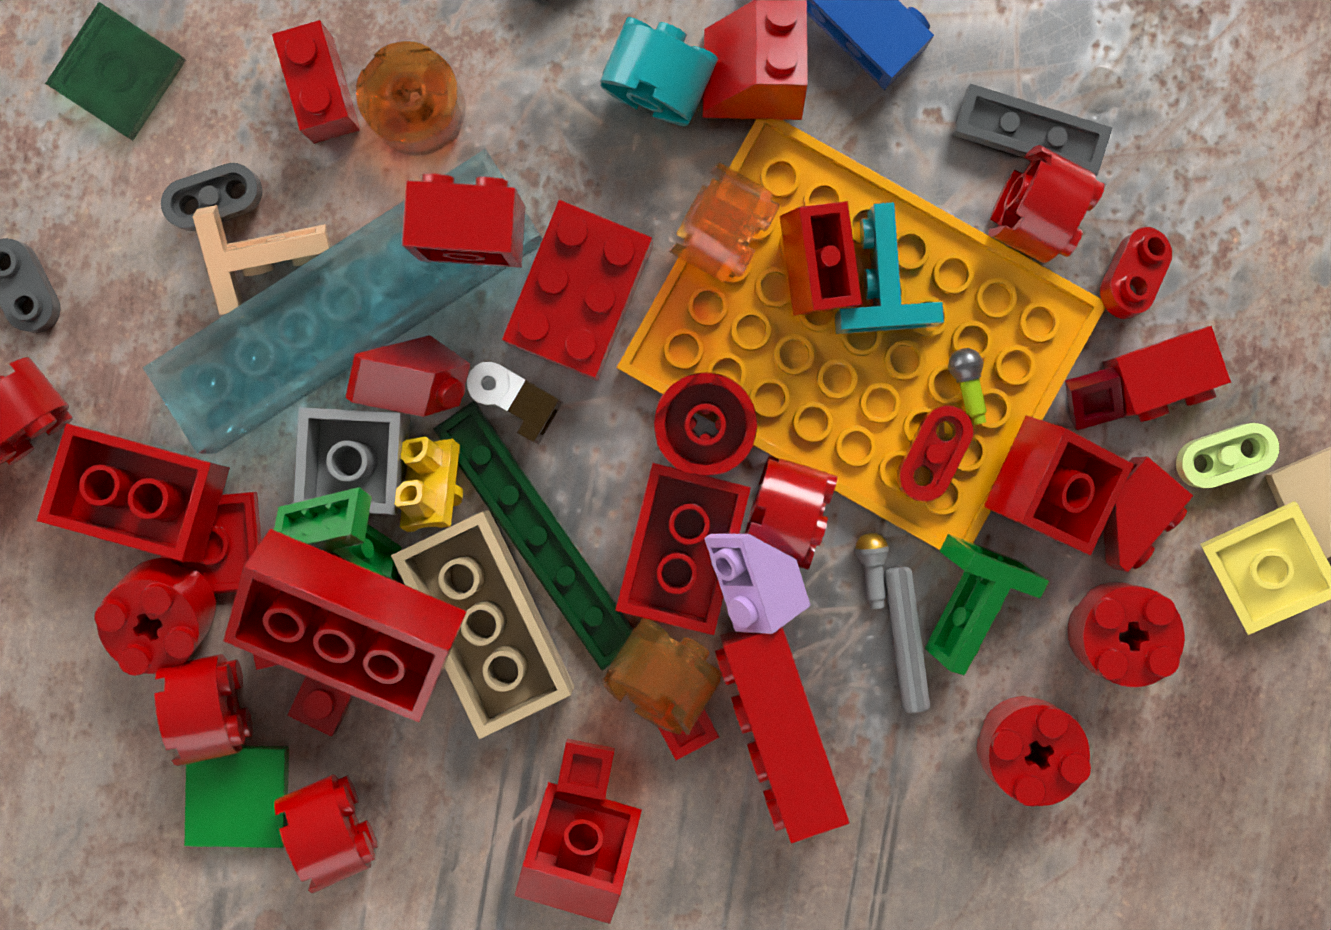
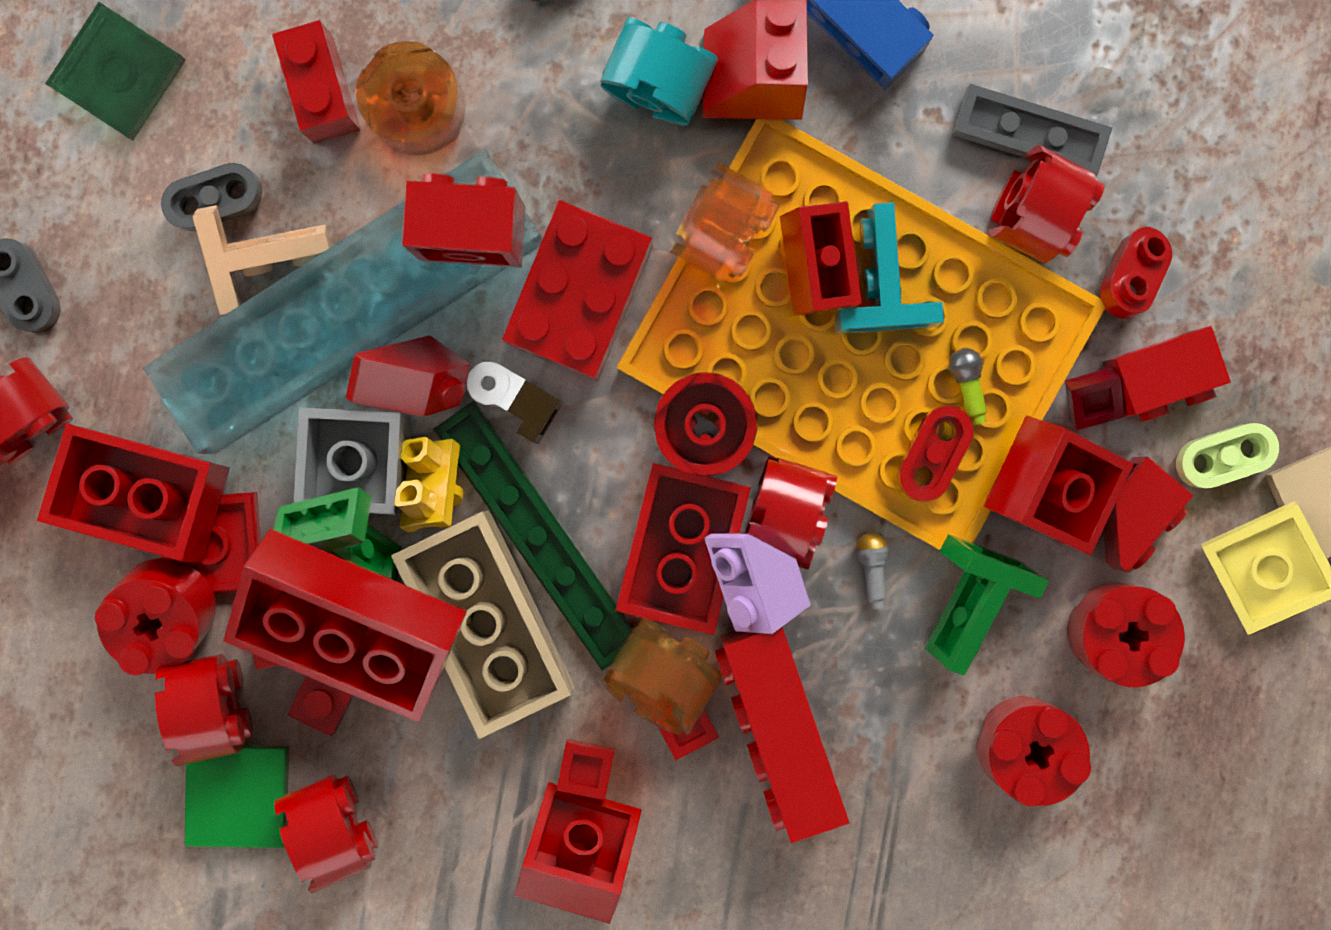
light grey axle [884,566,930,713] -> none

